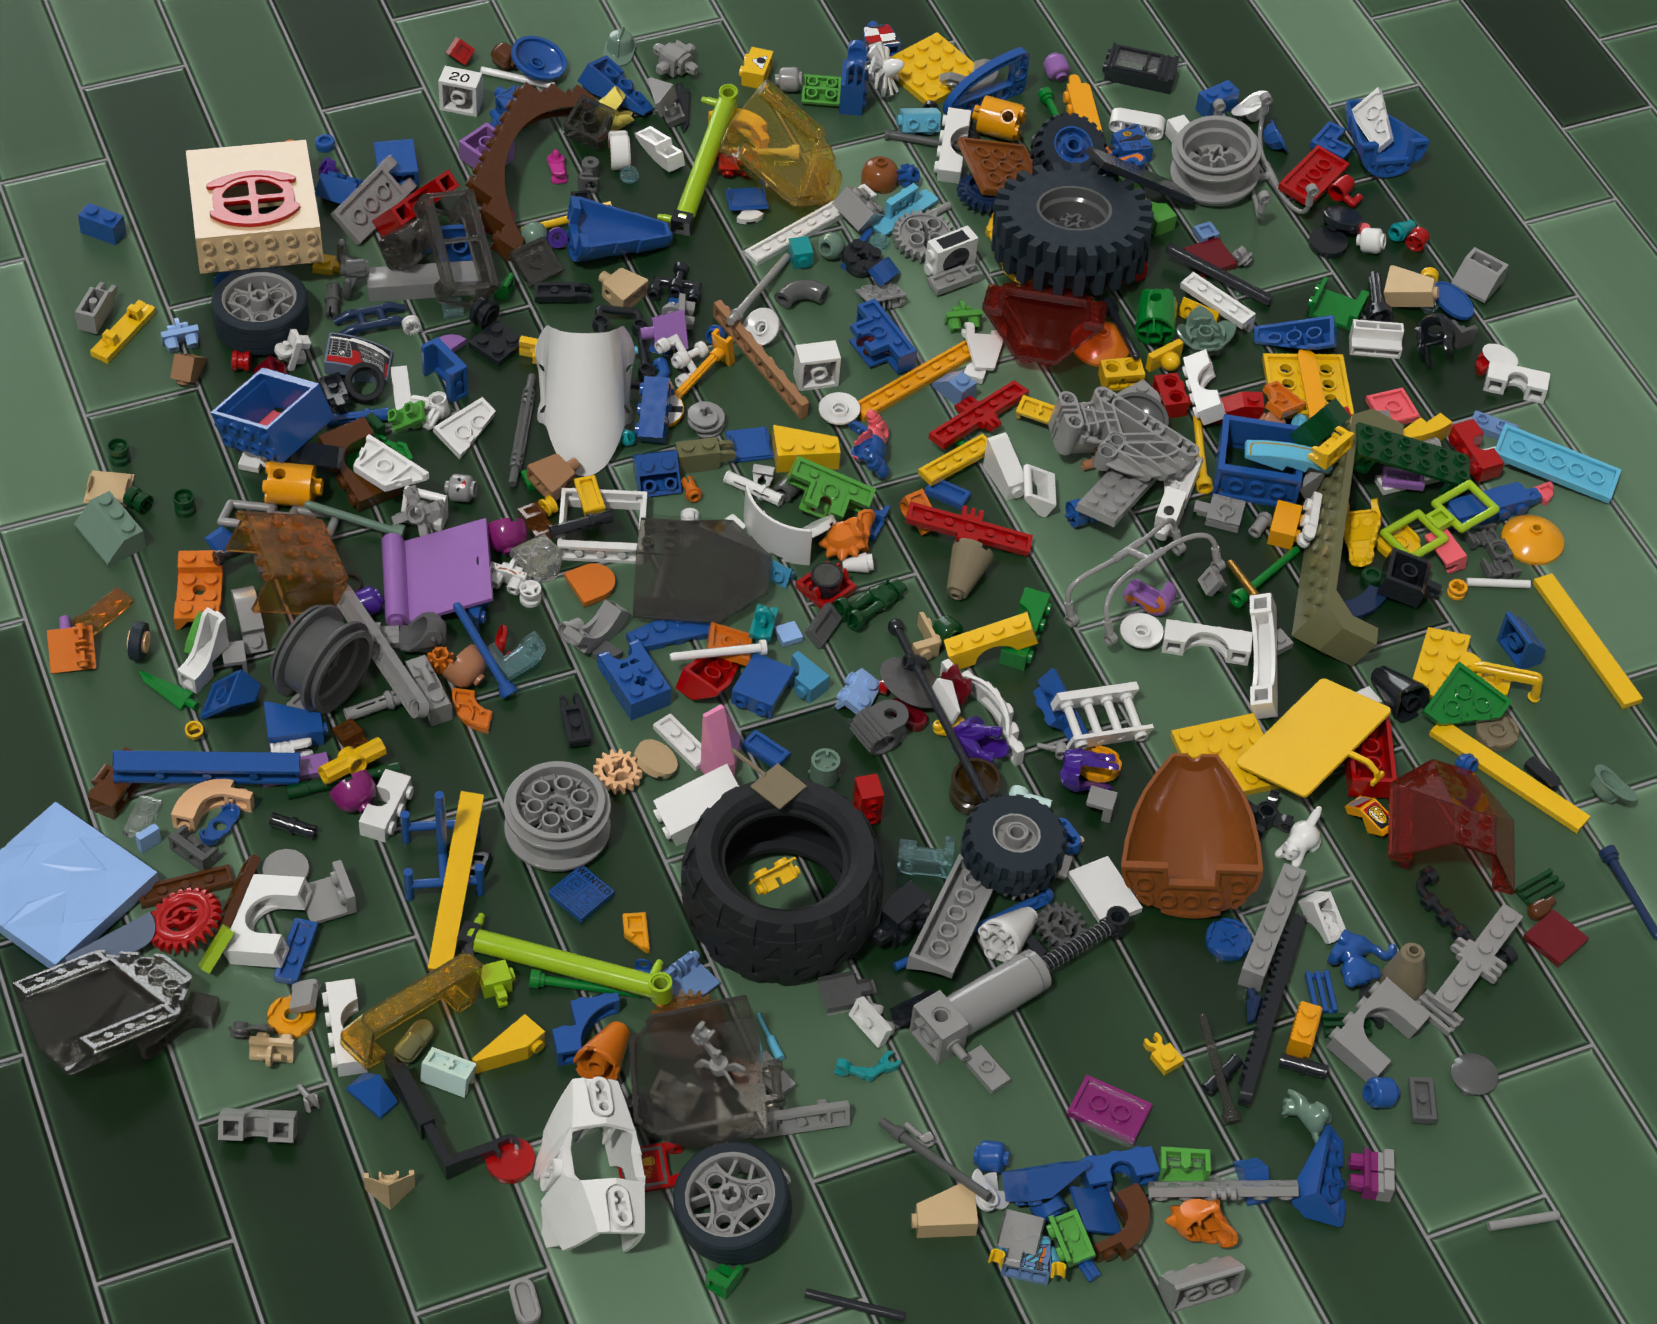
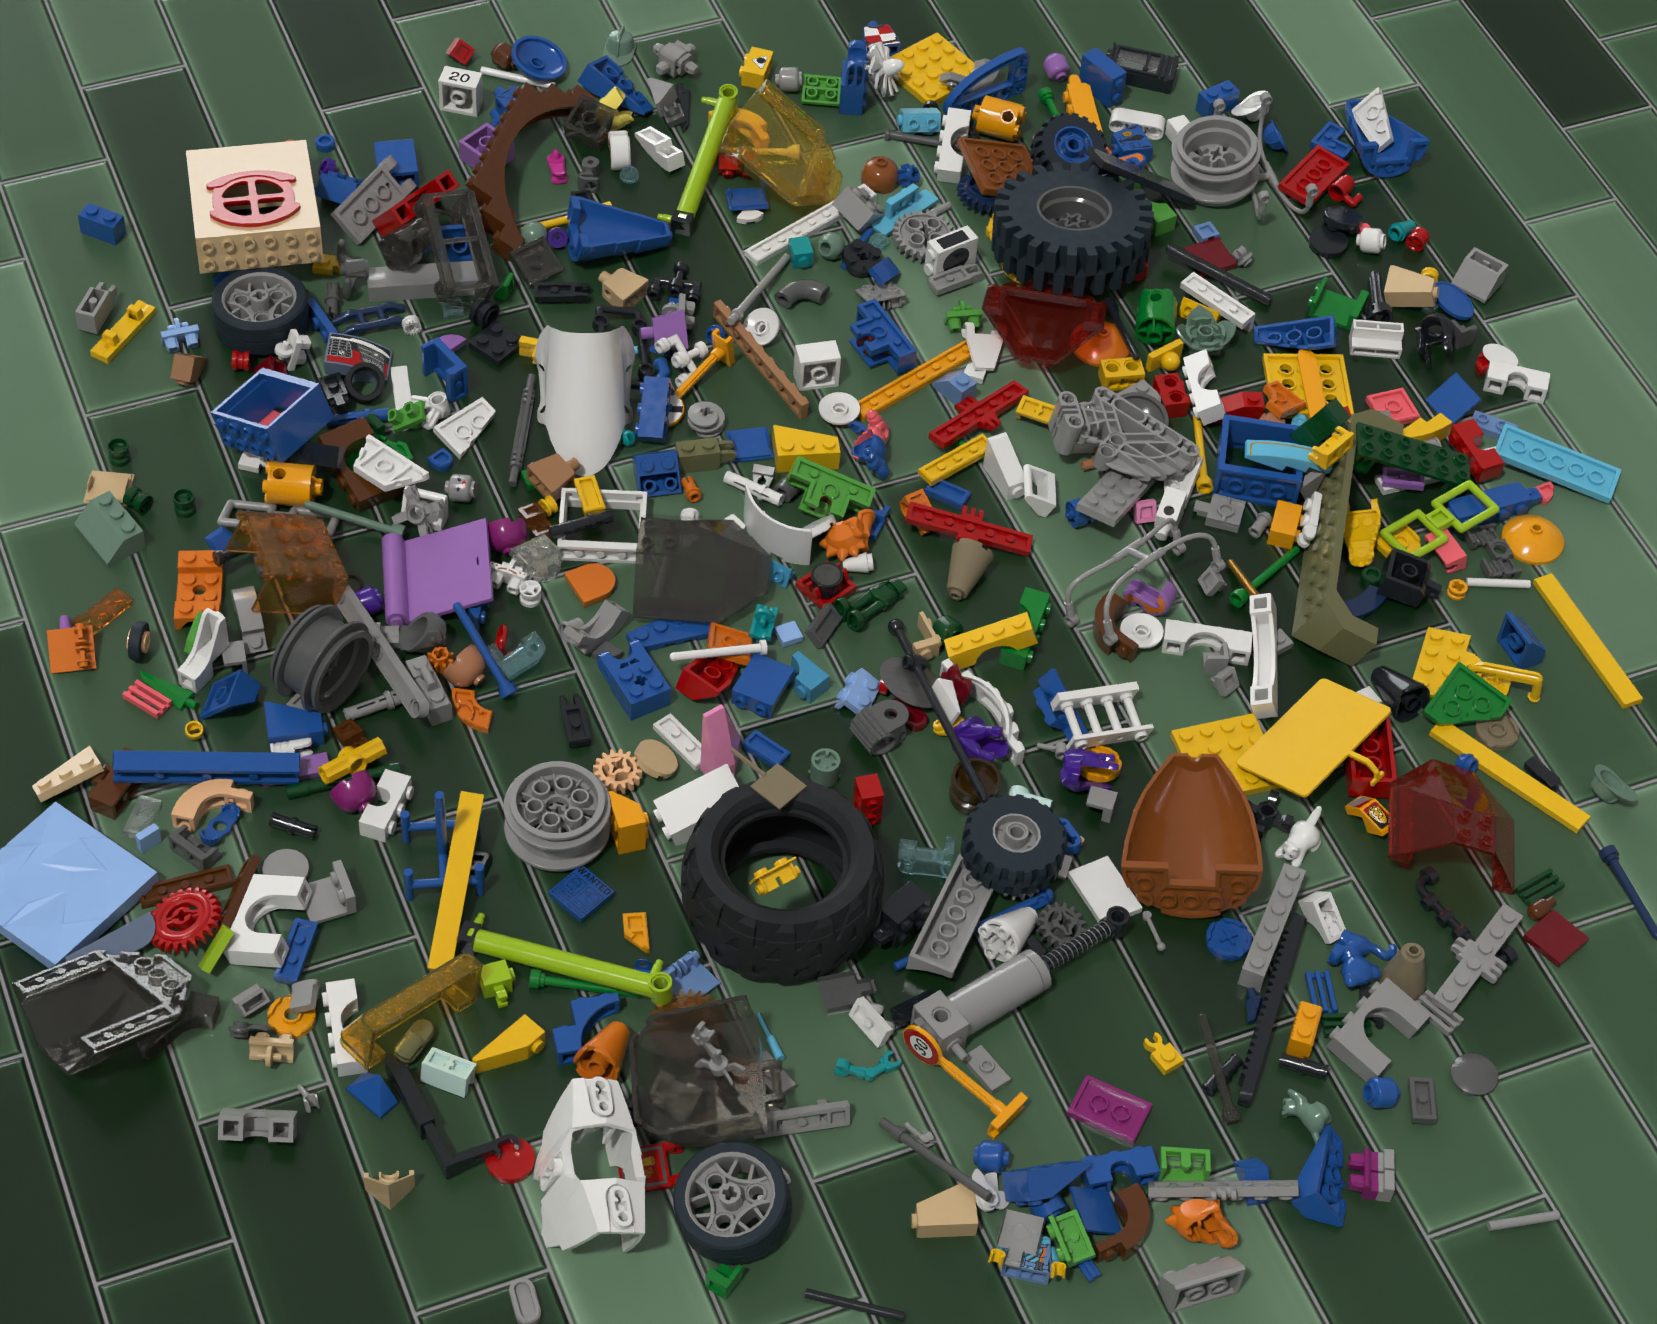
none -> tan wing [32,745,104,802]
none -> coral tile [122,679,172,720]
none -> light grey piece [231,983,270,1017]
none -> blue hinge [308,298,338,343]
none -> blue tile [427,448,453,472]
none -> light orange slope [608,791,649,855]
none -> light orange piece [903,1025,1028,1140]
none -> blue brick [1079,47,1127,108]
none -> reddish brown arch [1092,590,1139,663]
none -> bright pink tile [1133,499,1157,524]
none -> light grey hinge [1142,911,1166,951]
none -> light grey panel [1201,642,1229,675]
none -> light grey tile [1210,666,1240,697]
none -> blue piece [1425,373,1482,425]

